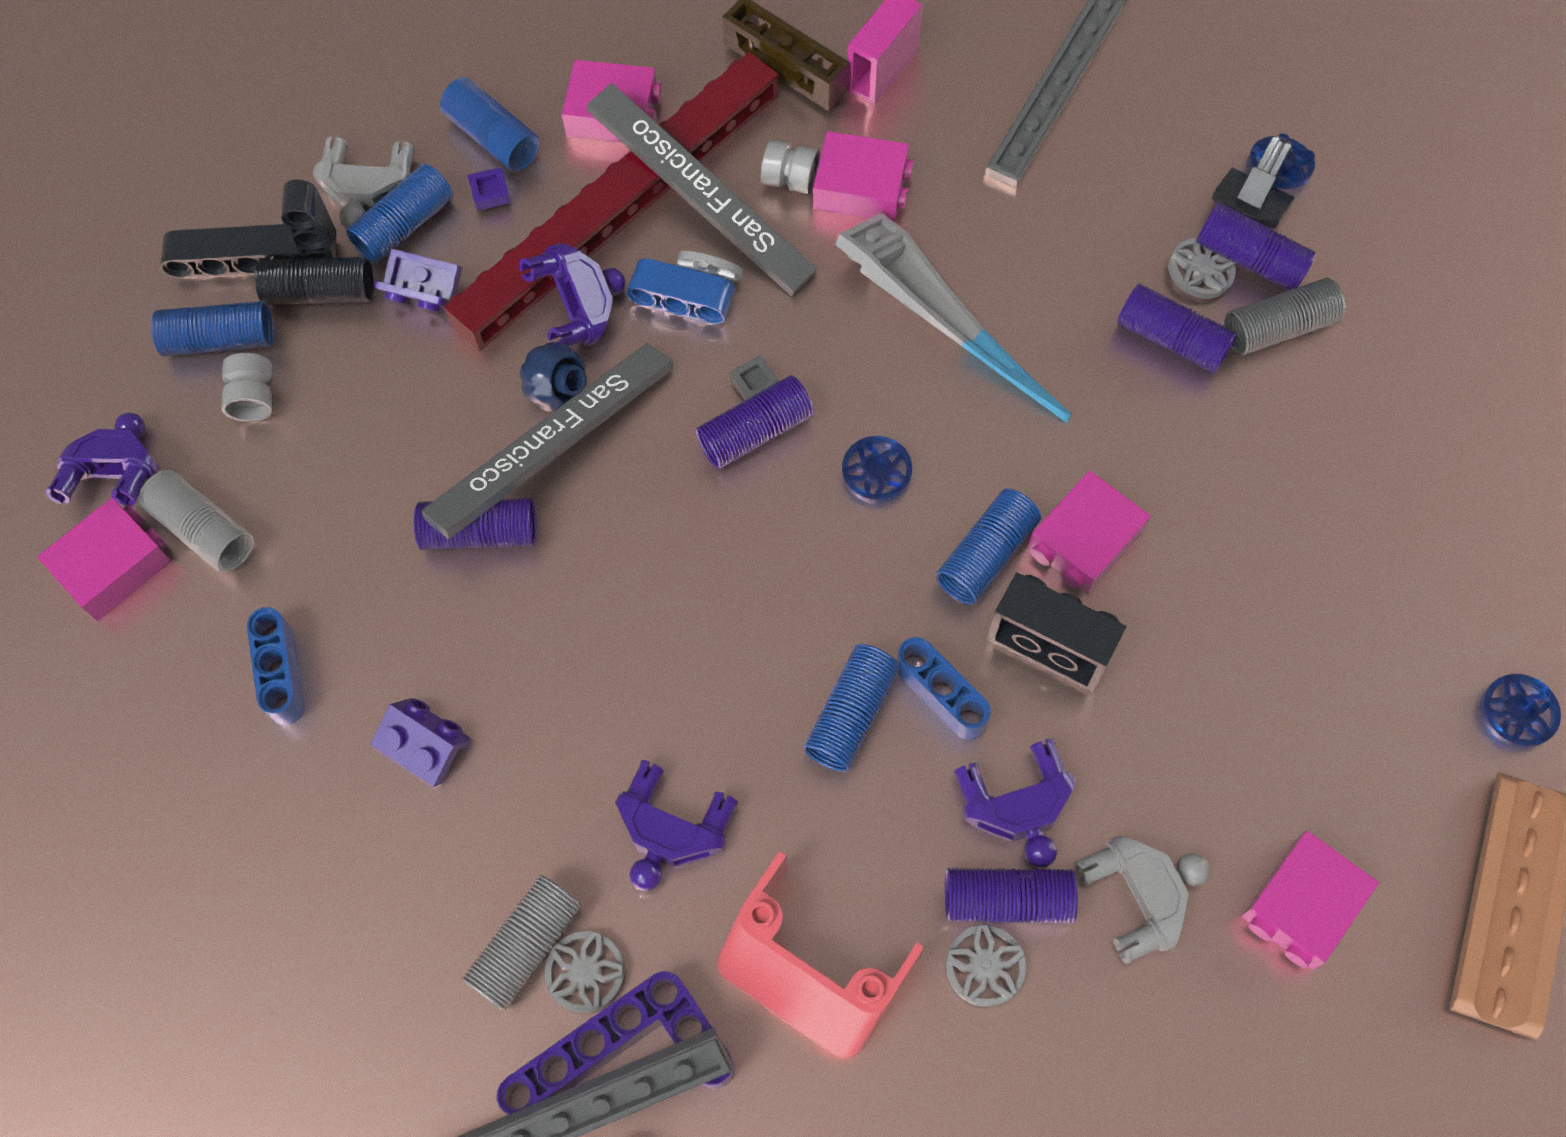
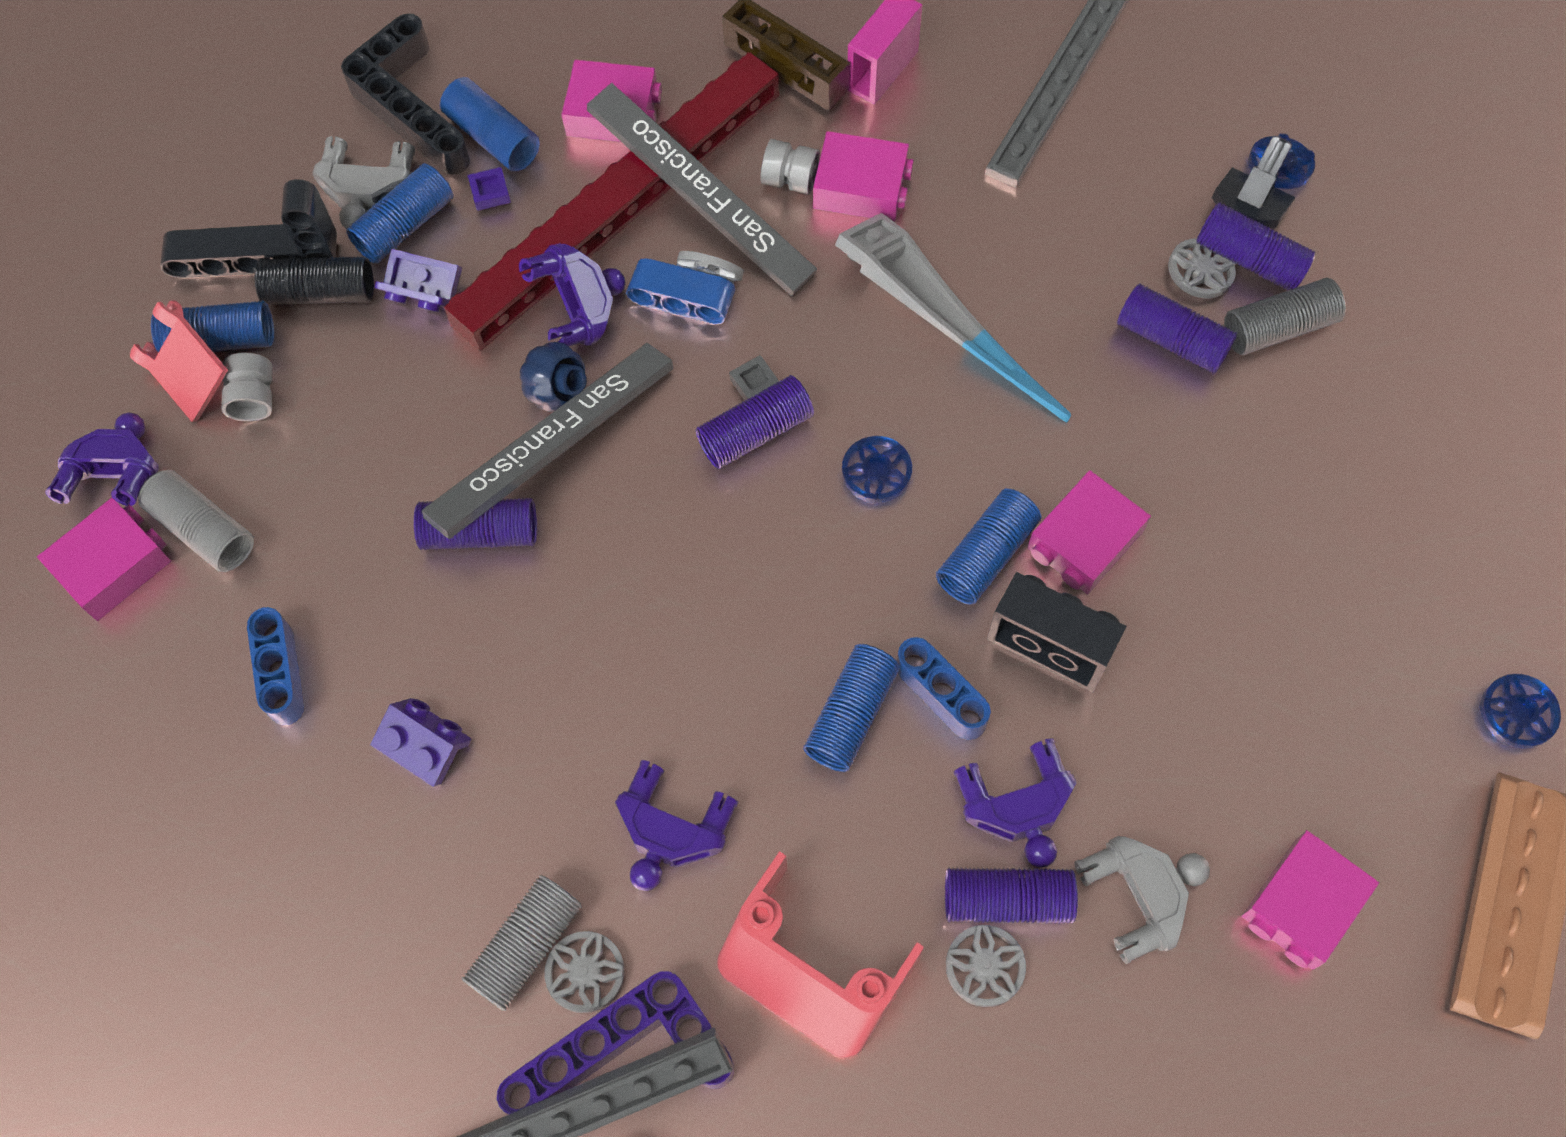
none -> coral flag [130,300,228,422]
none -> black beam [341,13,470,175]

